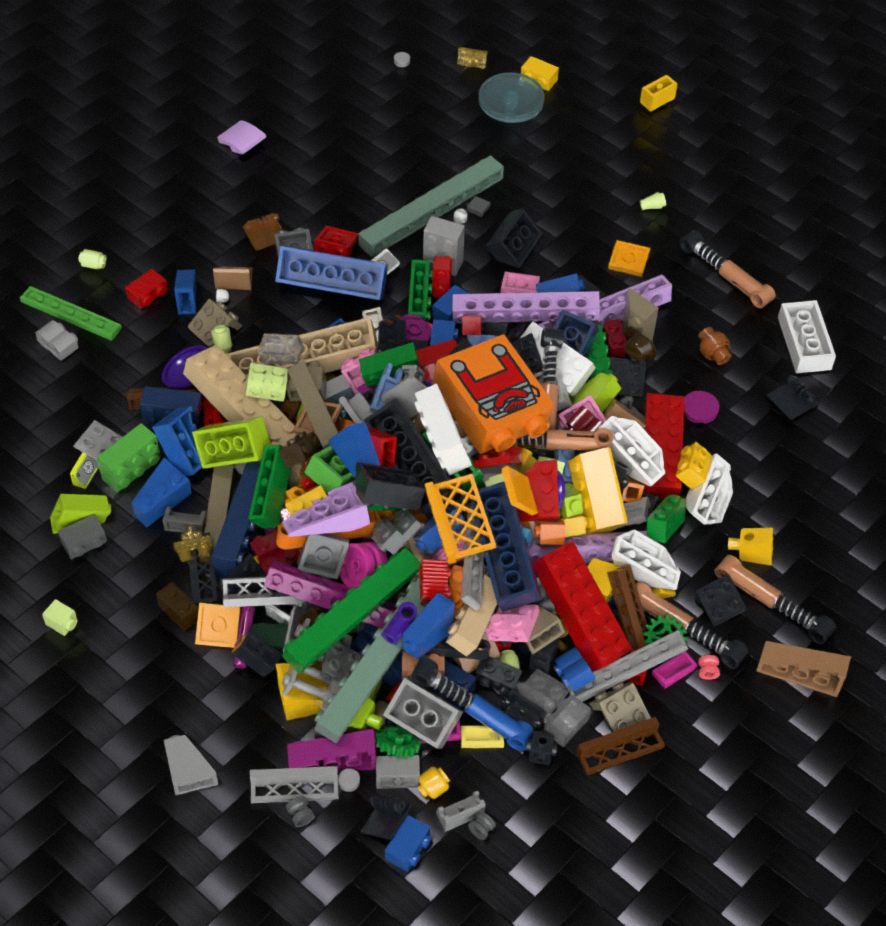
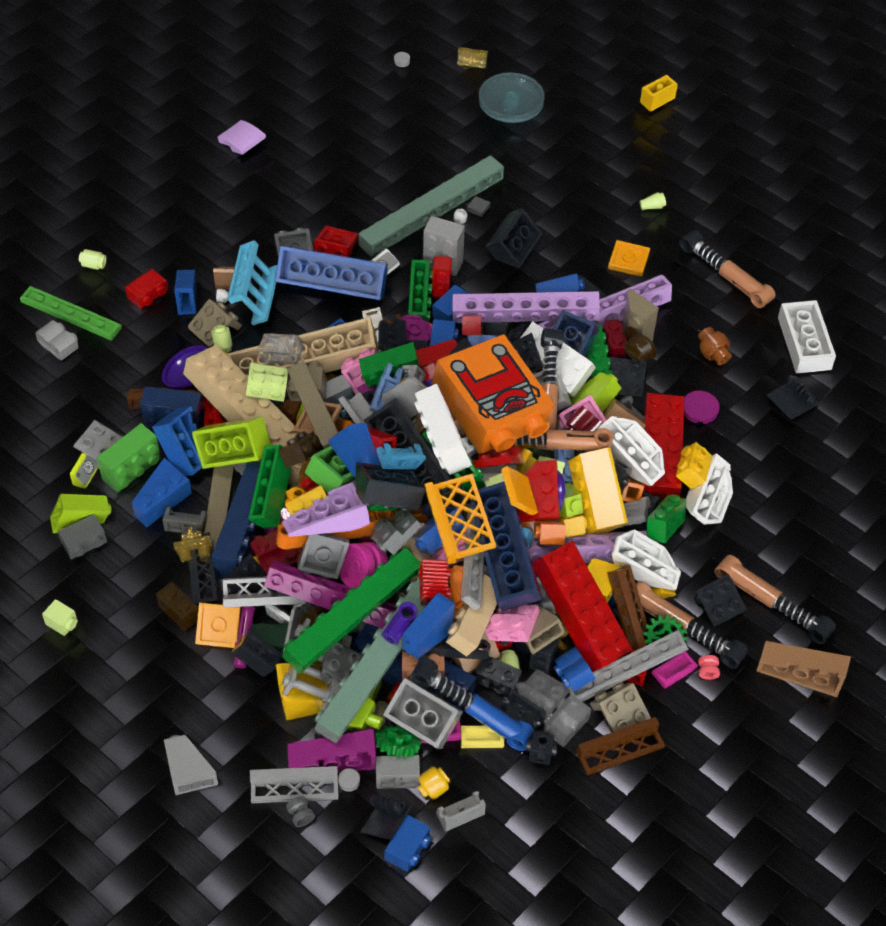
clear orange hinge [243,213,283,251] -> none
dark grey wheel [468,811,496,840] -> none
bright pink plate [500,272,540,293] -> none
yellow brick [521,56,559,91] -> none
yellow torso [728,528,773,566] -> none
none -> medium azure fence [227,240,278,326]
none -> dark azure hinge [376,443,426,469]

